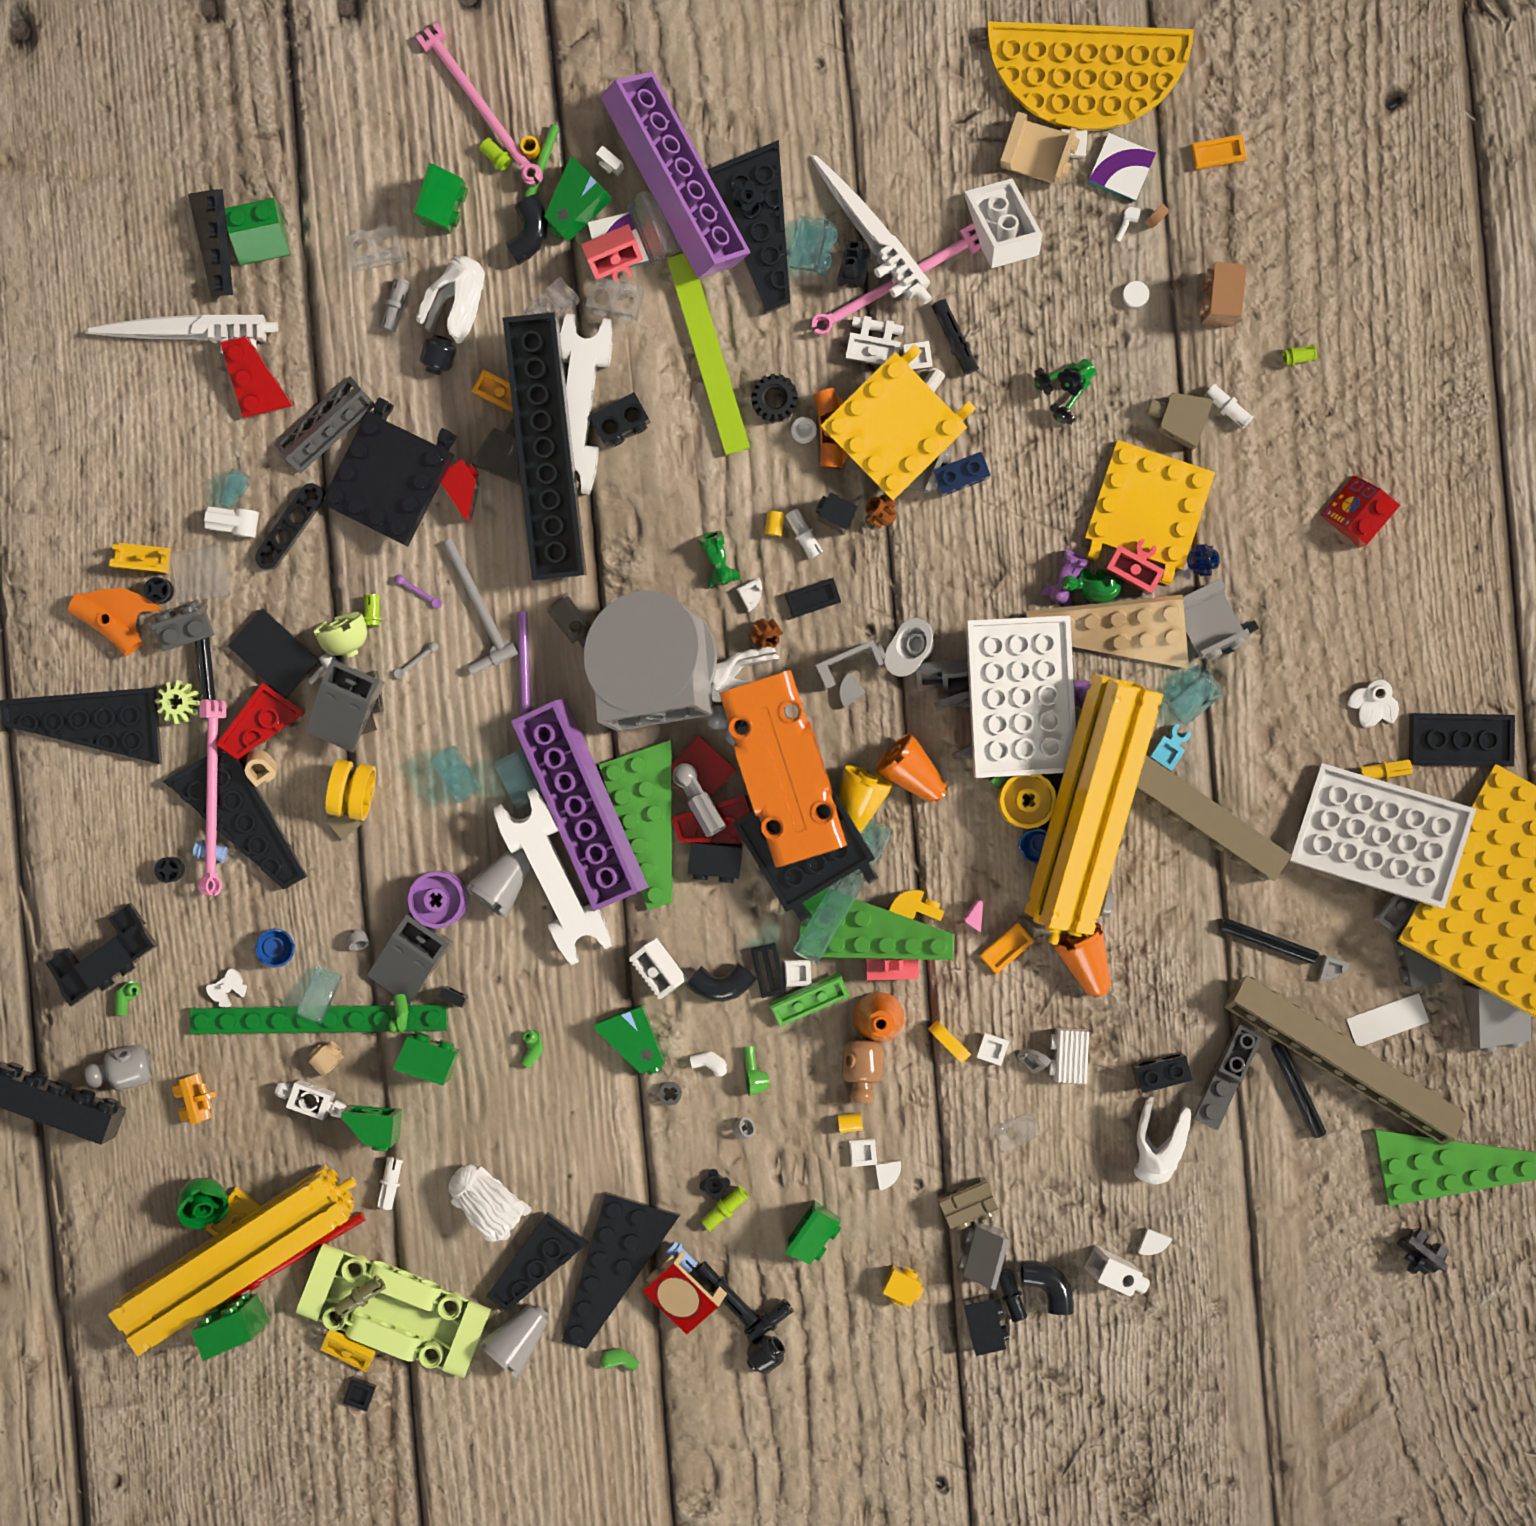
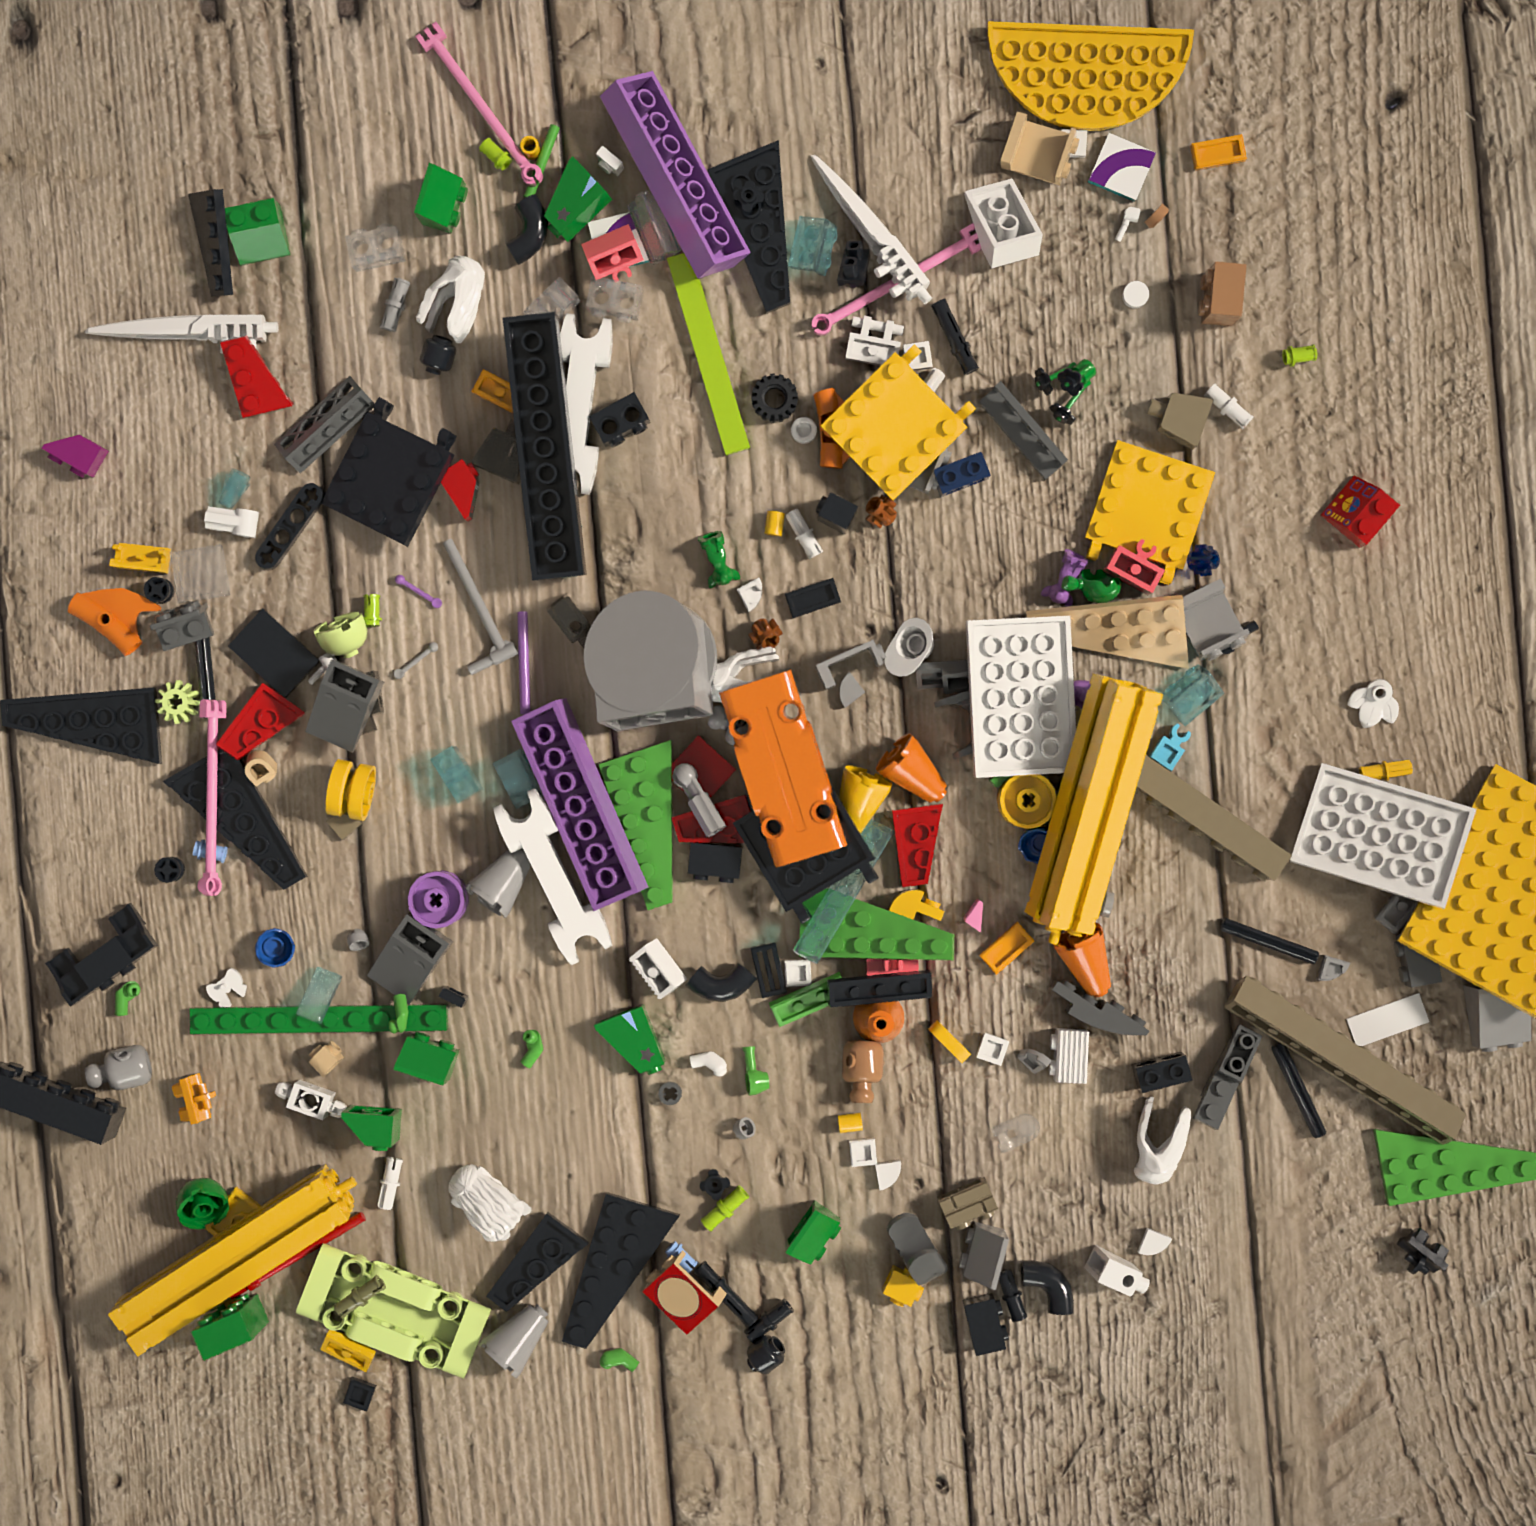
black tile [1409,713,1515,766] -> none
none -> magenta slope [41,435,109,478]
none -> black fence [824,970,932,1008]
none -> dark grey animal [887,1213,948,1286]
none -> red wing [892,804,943,887]
none -> dark grey fence [979,381,1068,480]
none -> dark grey slope [1049,979,1149,1035]

